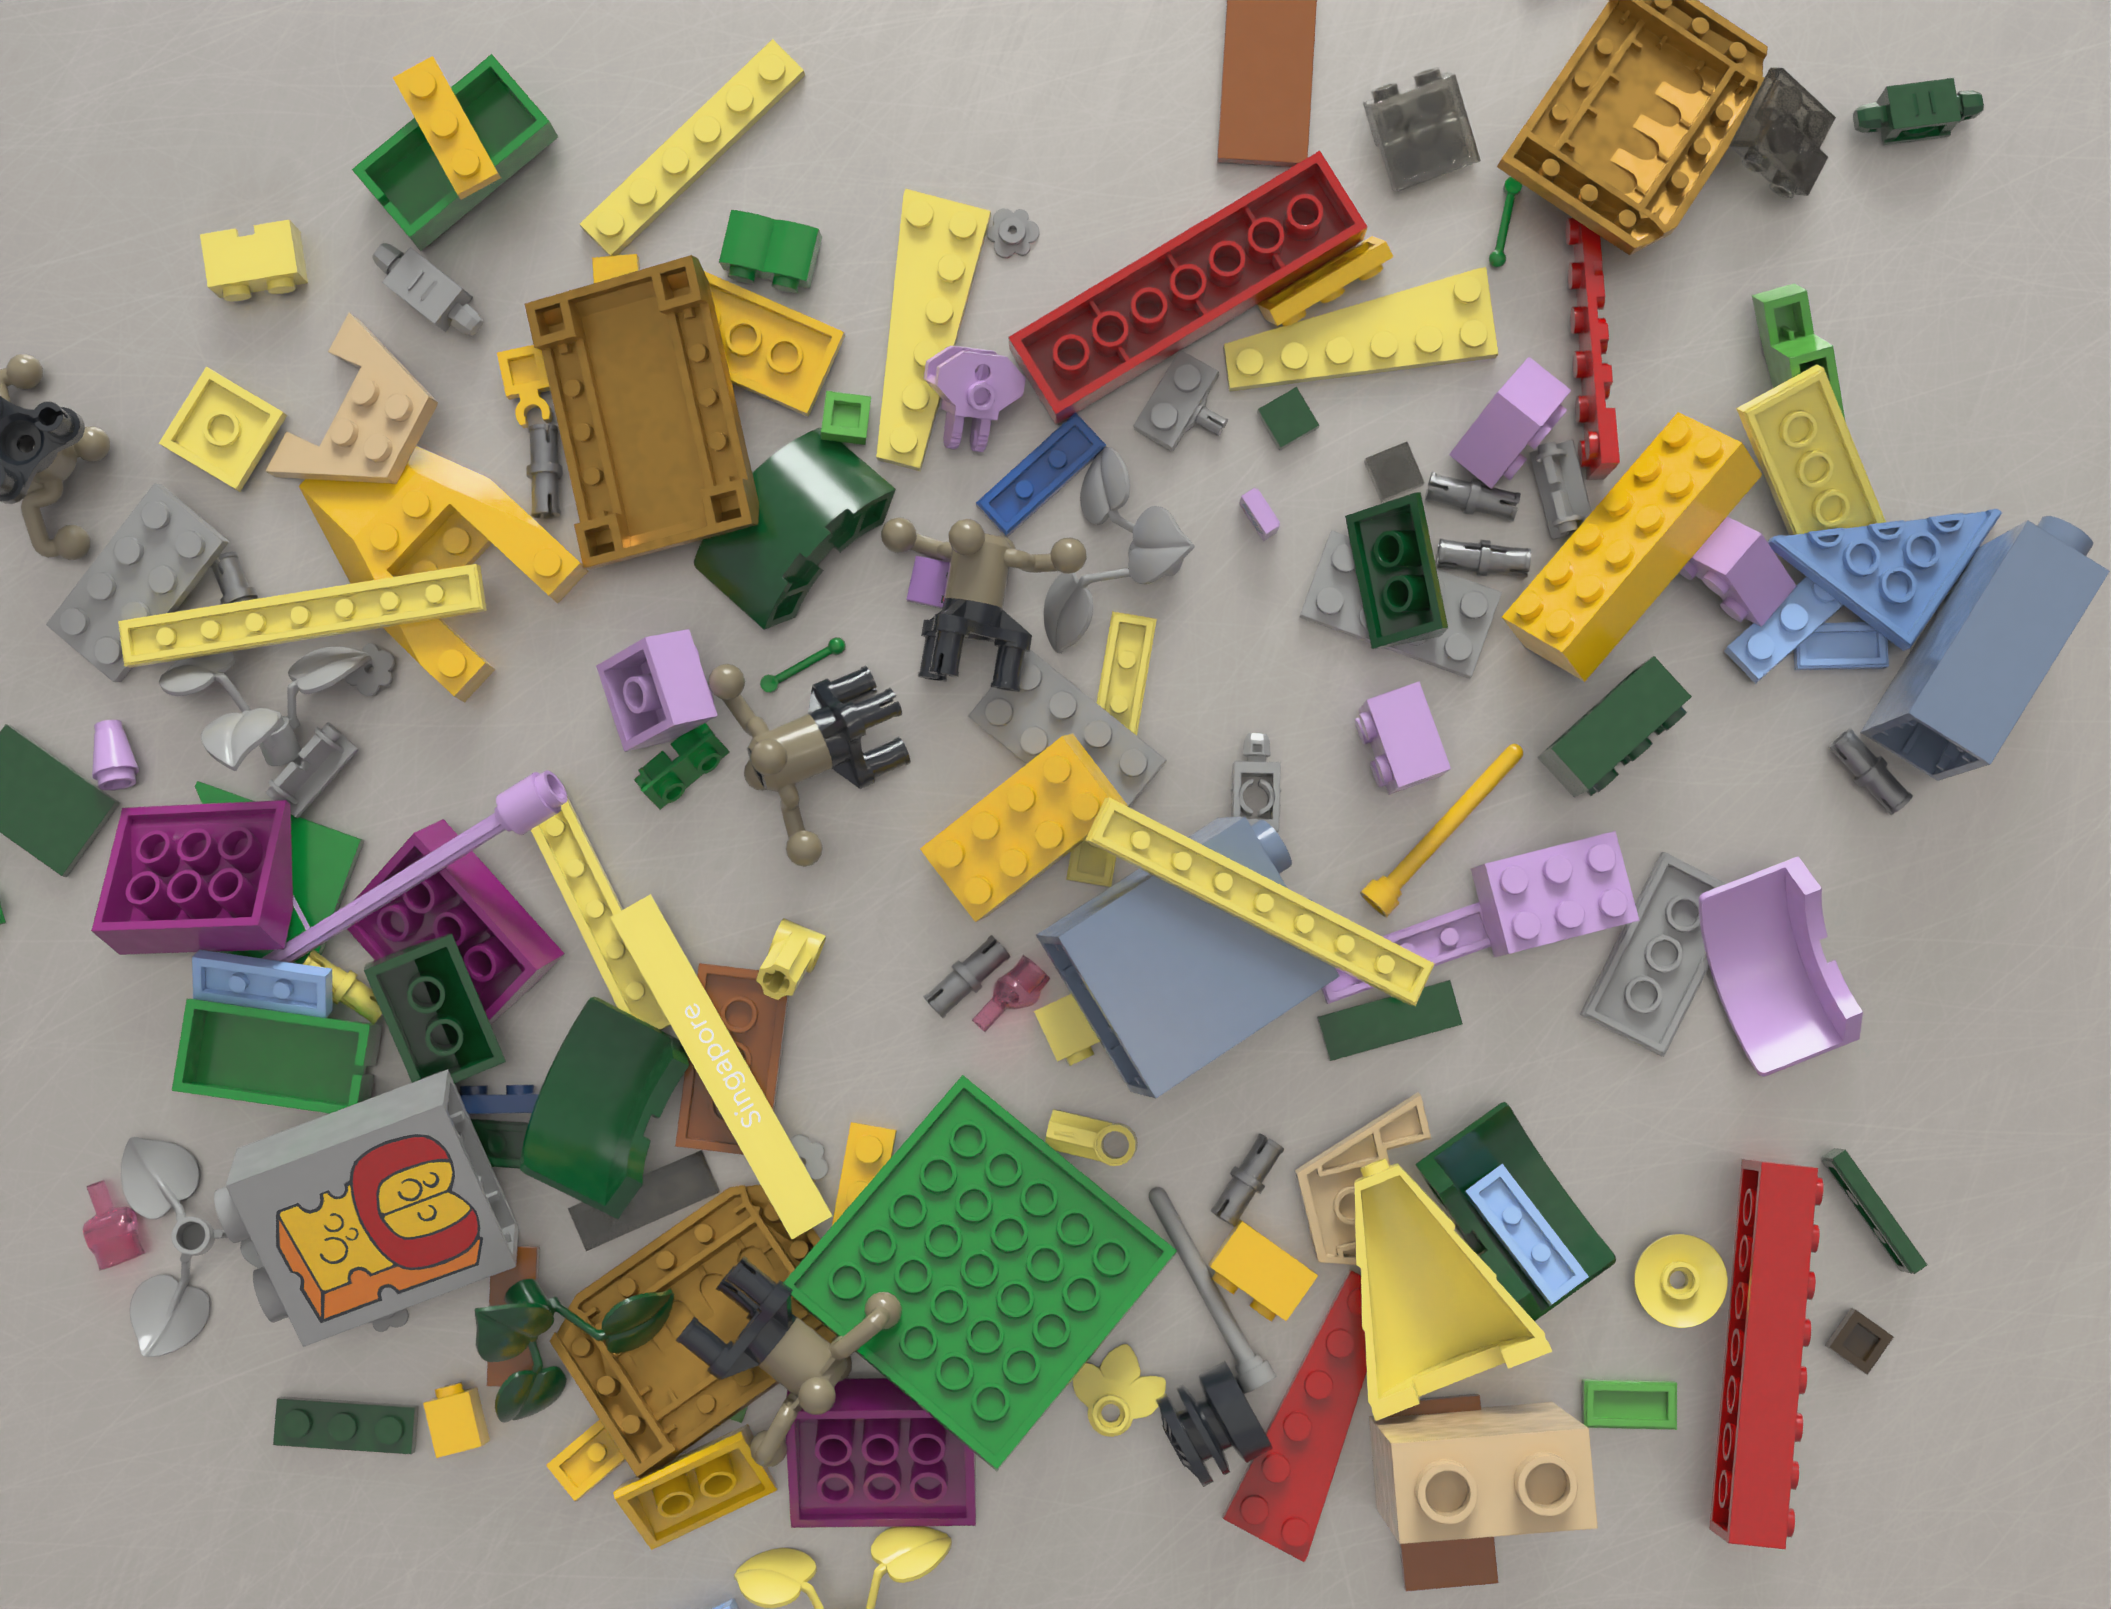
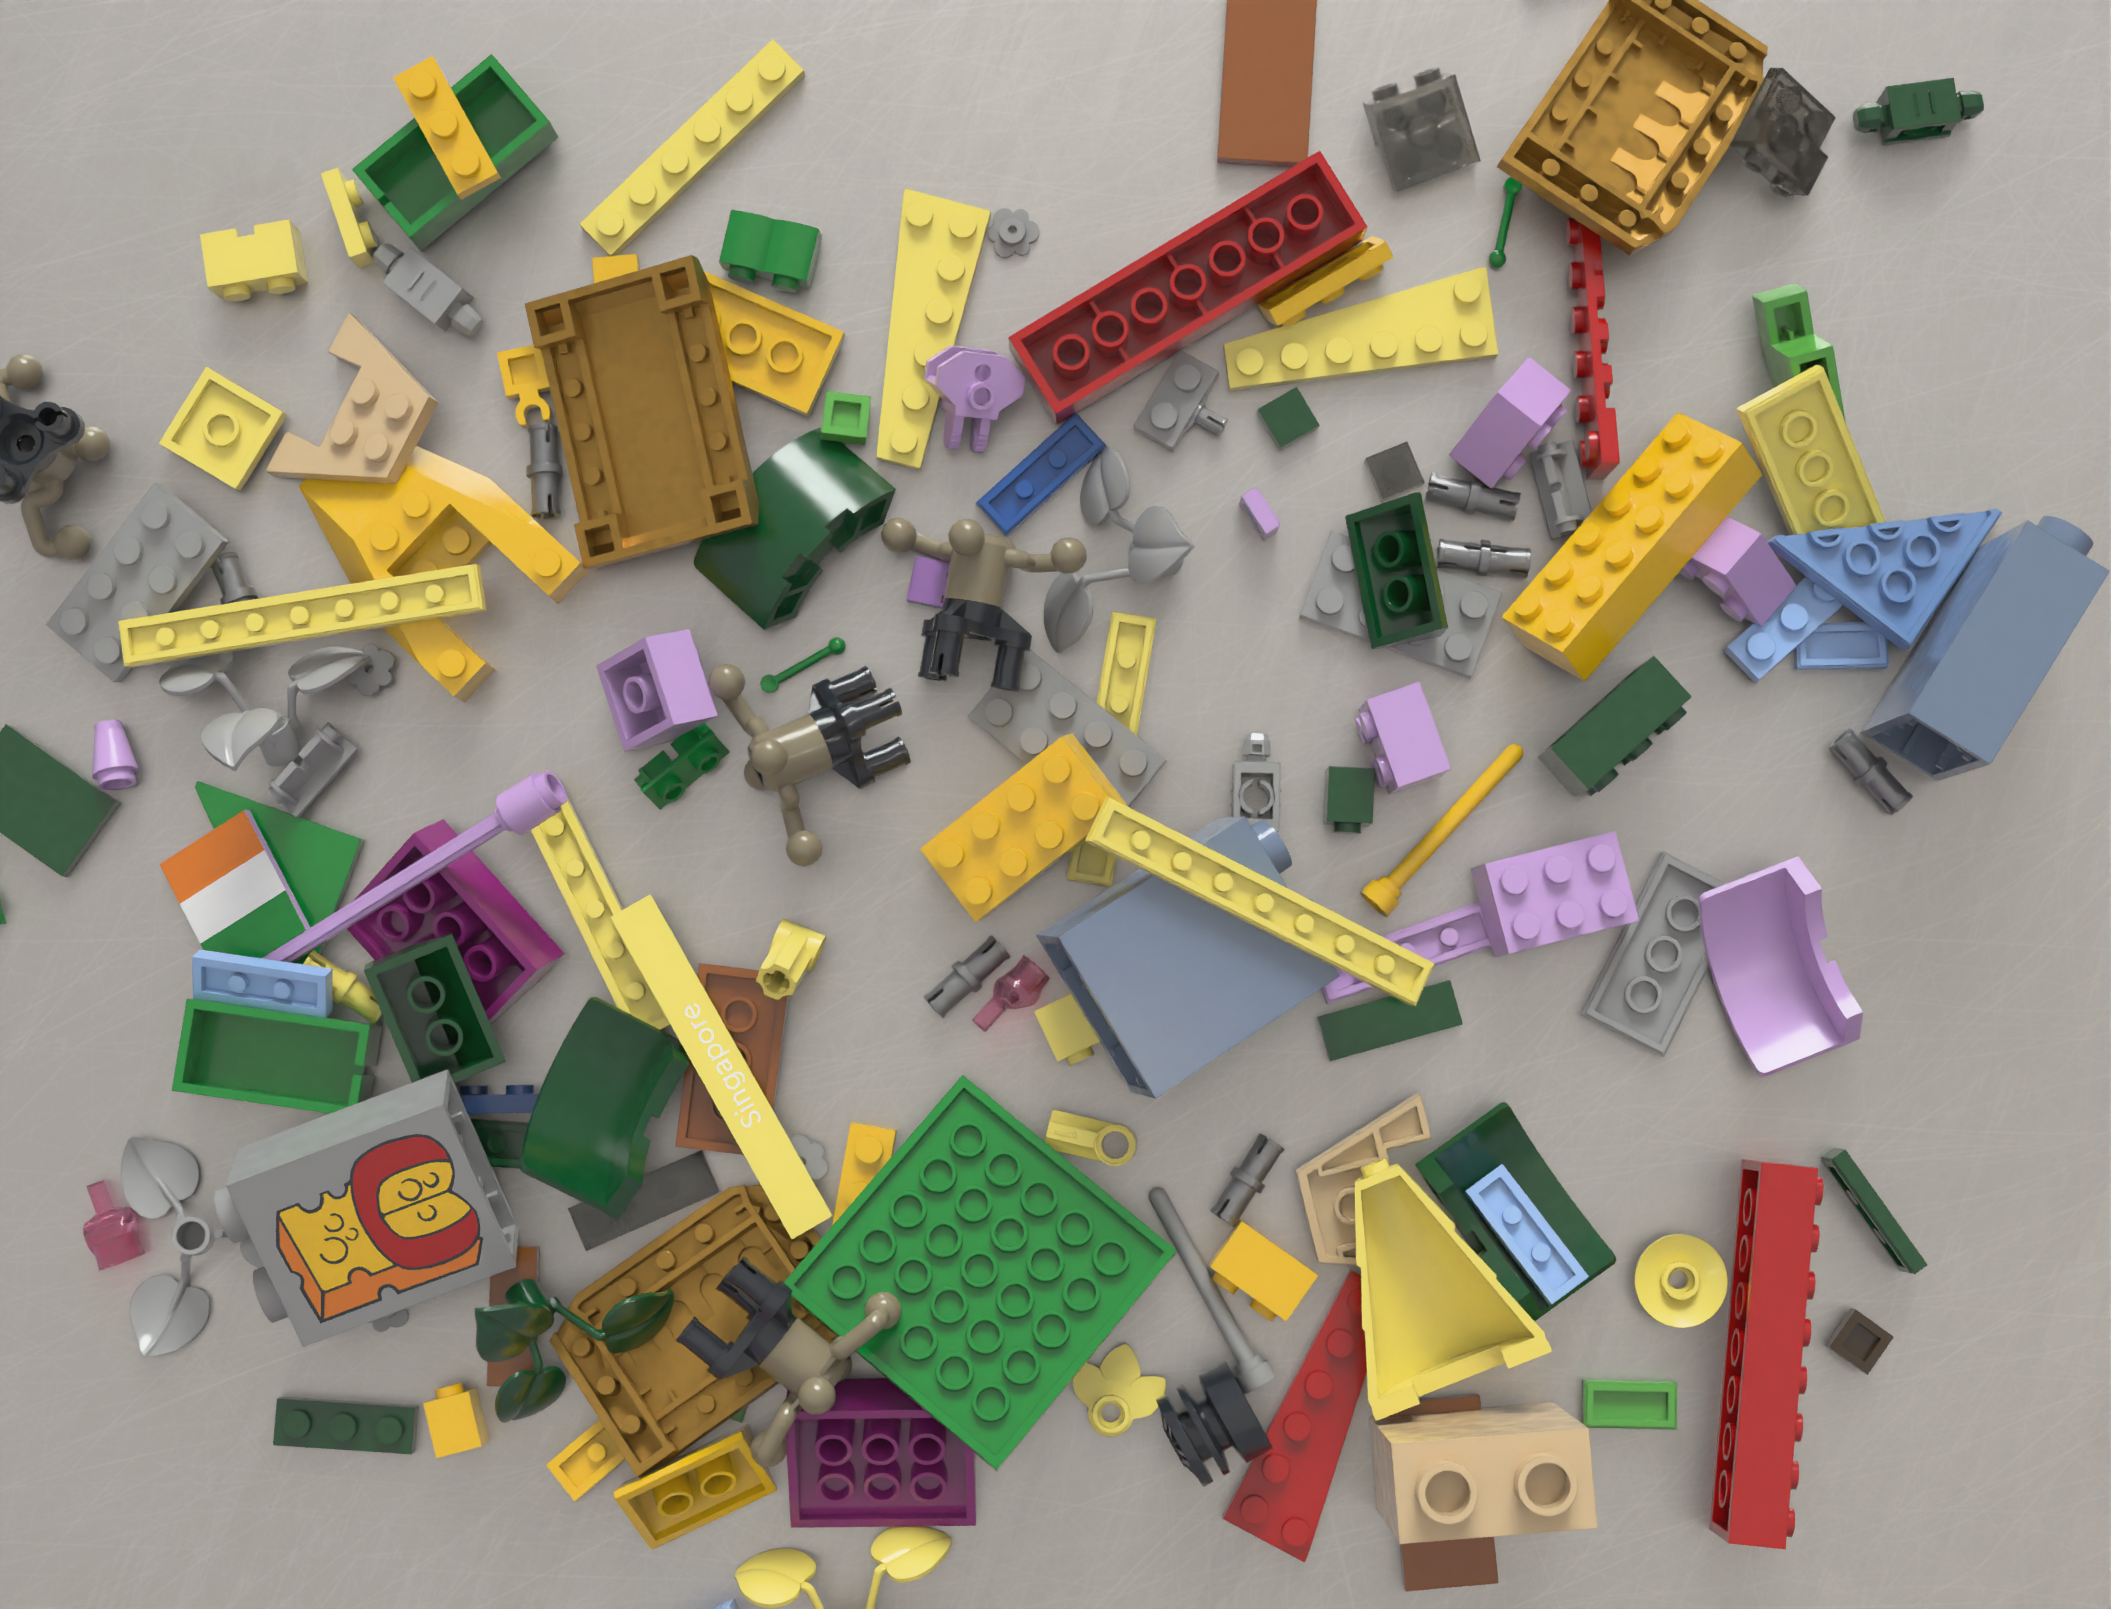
magenta slope [91,800,293,955] -> none
none -> light yellow plate [321,168,378,269]
none -> dark green brick [1323,766,1375,834]

